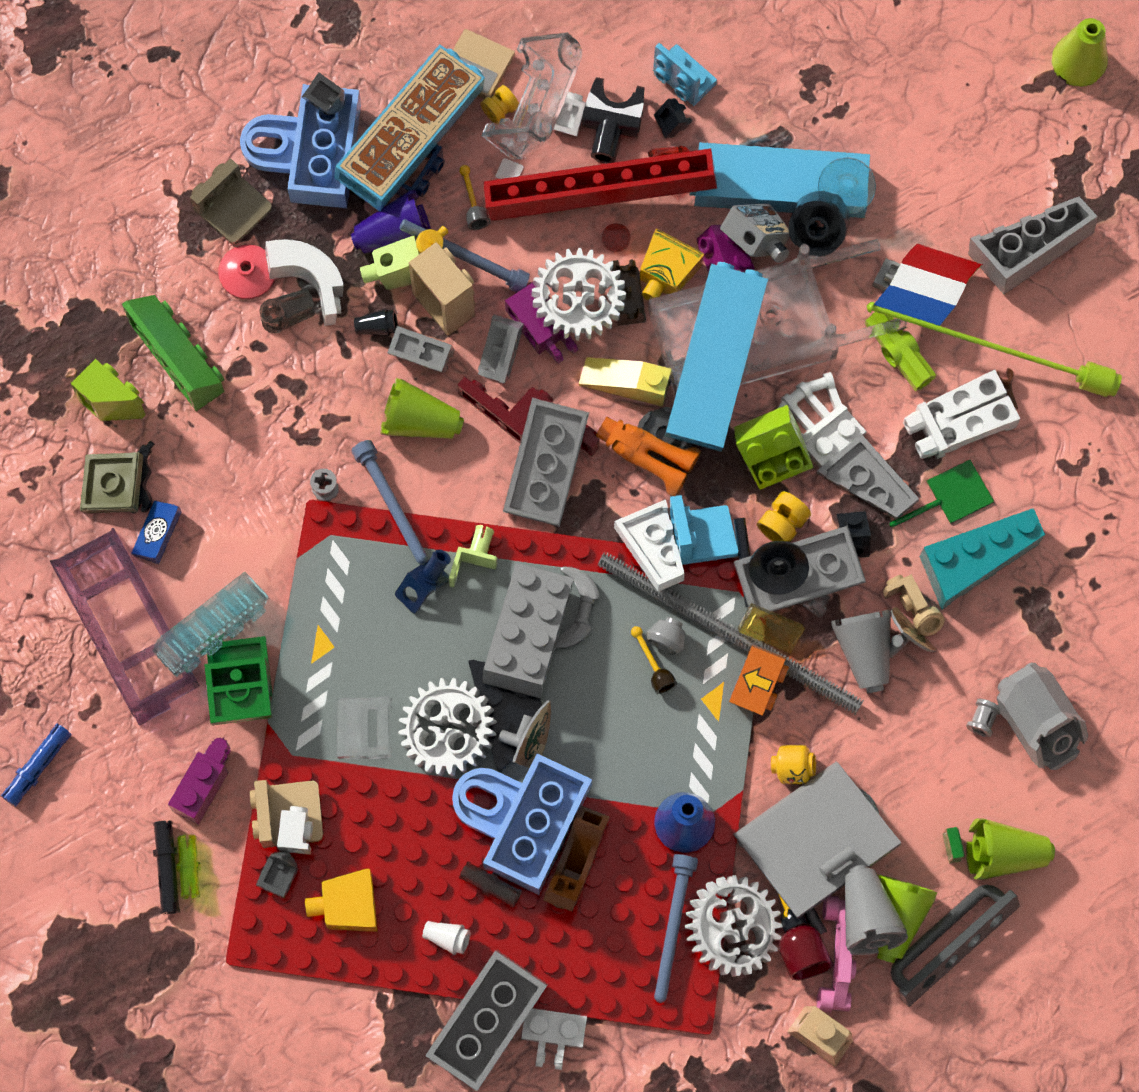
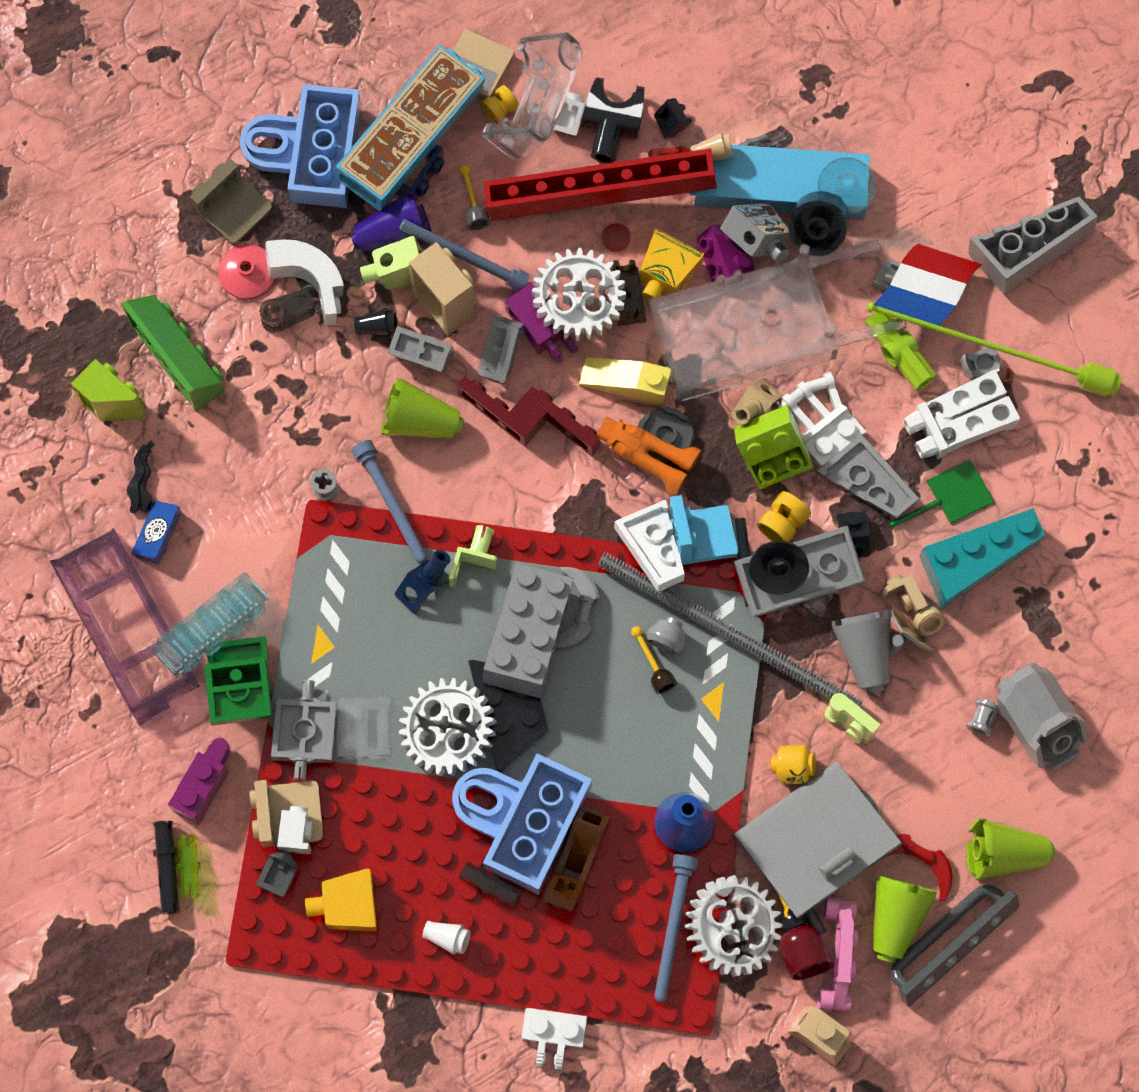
blue pin [0,723,72,807] -> none
olive tile [80,452,143,513] -> none
dark grey plate [302,72,345,115] -> none
yellow piece [416,226,449,253] -> none
light grey brick [425,950,548,1091] -> none
white sticker [495,158,524,179] -> none
shield [499,700,551,768] -> none
light grey tile [503,398,589,527] -> none
medium azure bracket [653,43,717,106] -> none
medium azure brick [665,262,768,451] -> none
orange brick [729,644,789,716] -> none
clear yellow tile [738,603,805,654] -> none
light grey cone [845,865,908,955] -> none
green tile [943,827,965,864] -> none
lime cone [1051,18,1108,87] -> none
none -> light grey plate [271,680,337,782]
none -> tan cone [690,133,734,161]
none -> tan bracket [731,379,783,424]
none -> yellowish green plate [824,693,881,746]
none -> red piece [872,834,953,901]
none -> light grey hair [960,348,1002,379]

